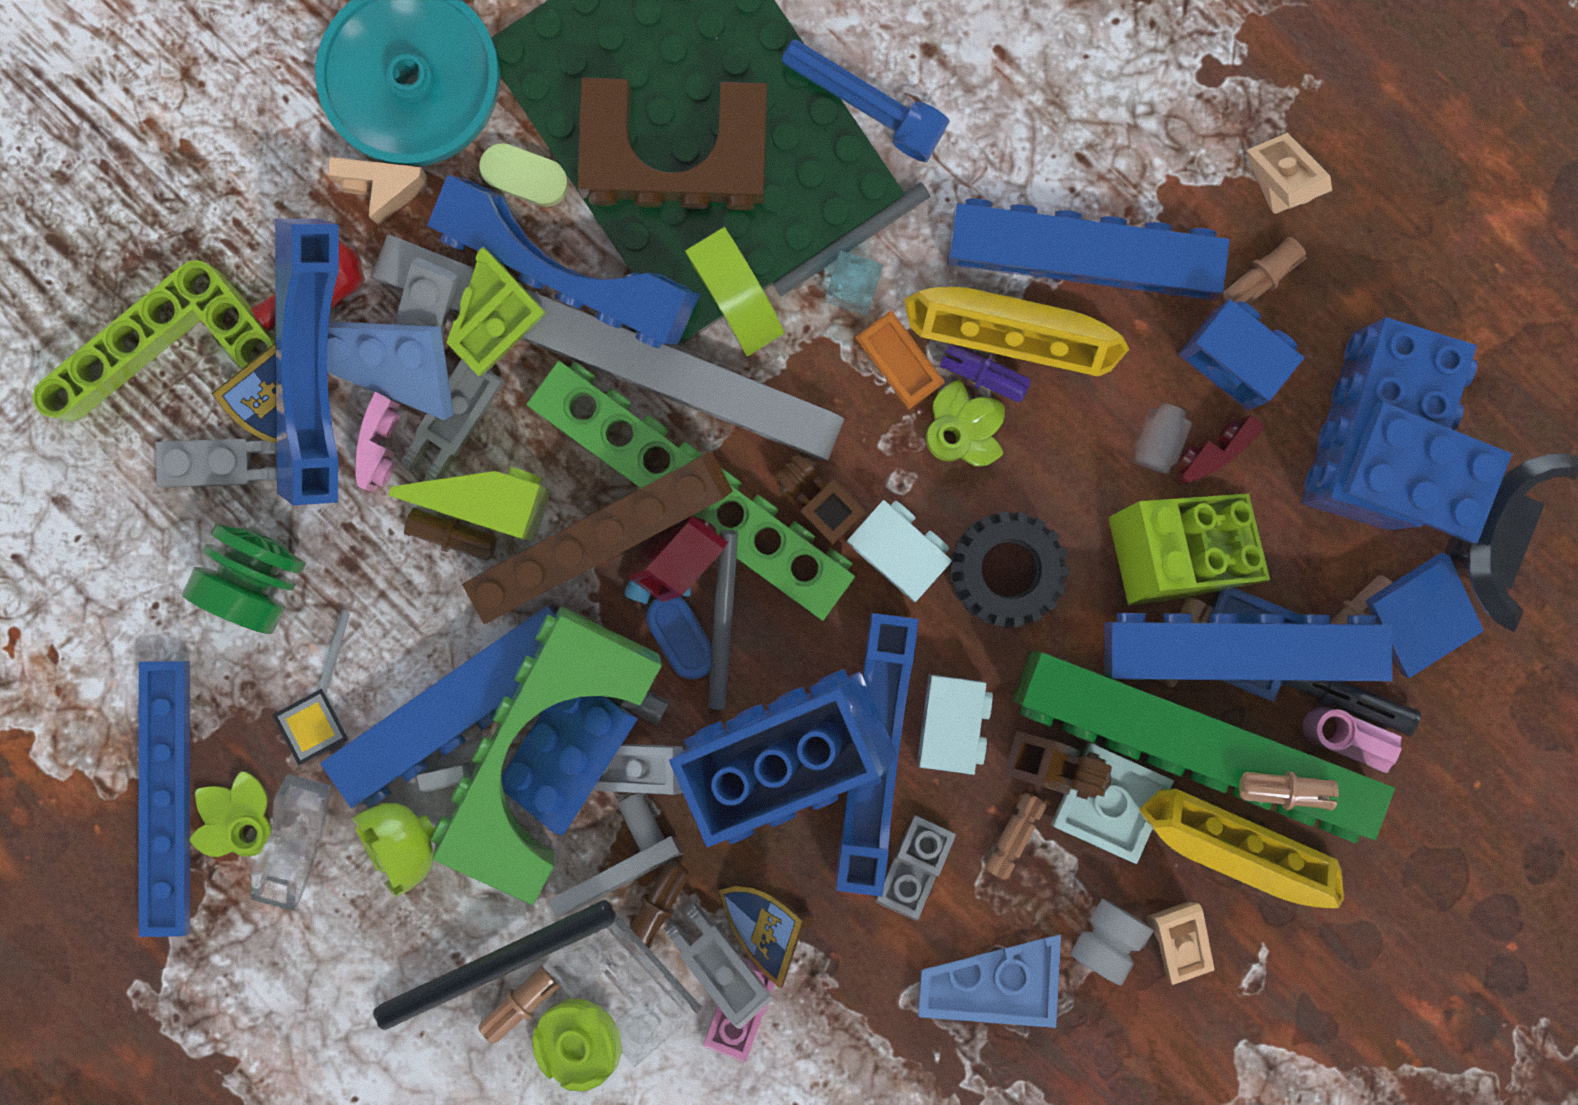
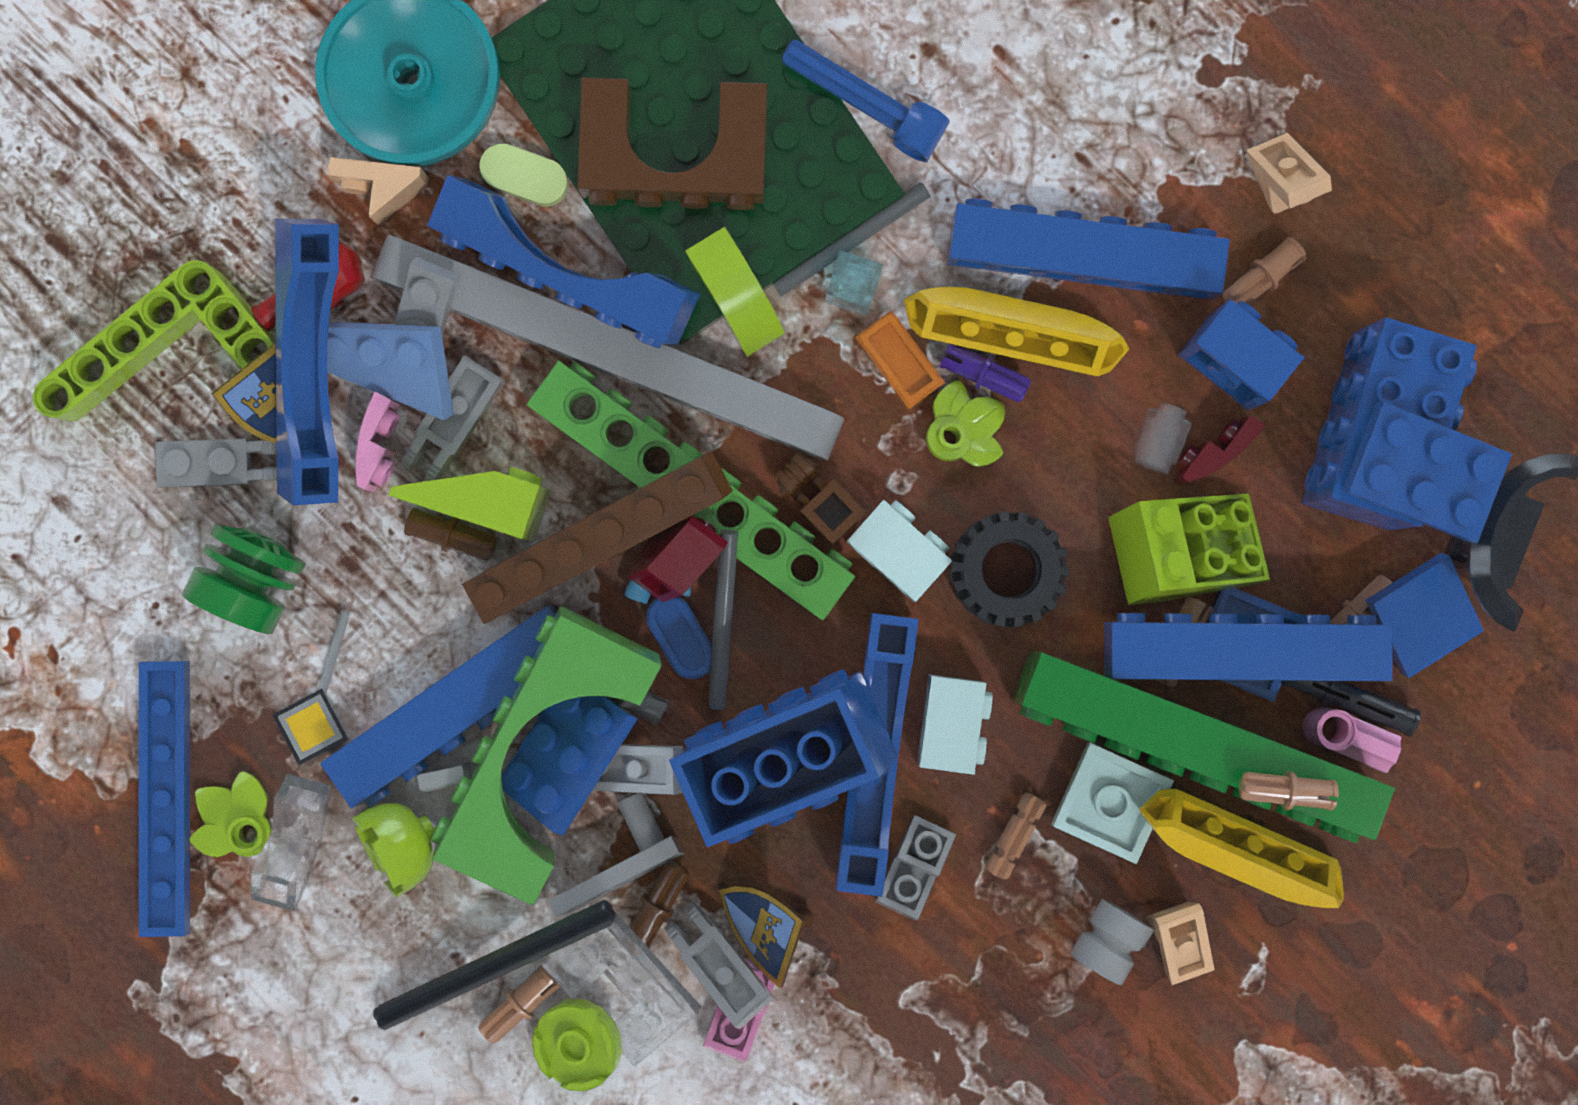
lime wing [446,247,547,377] -> none
medium blue wing [917,934,1061,1028] -> none
reddish brown brick [1004,731,1113,800] -> none

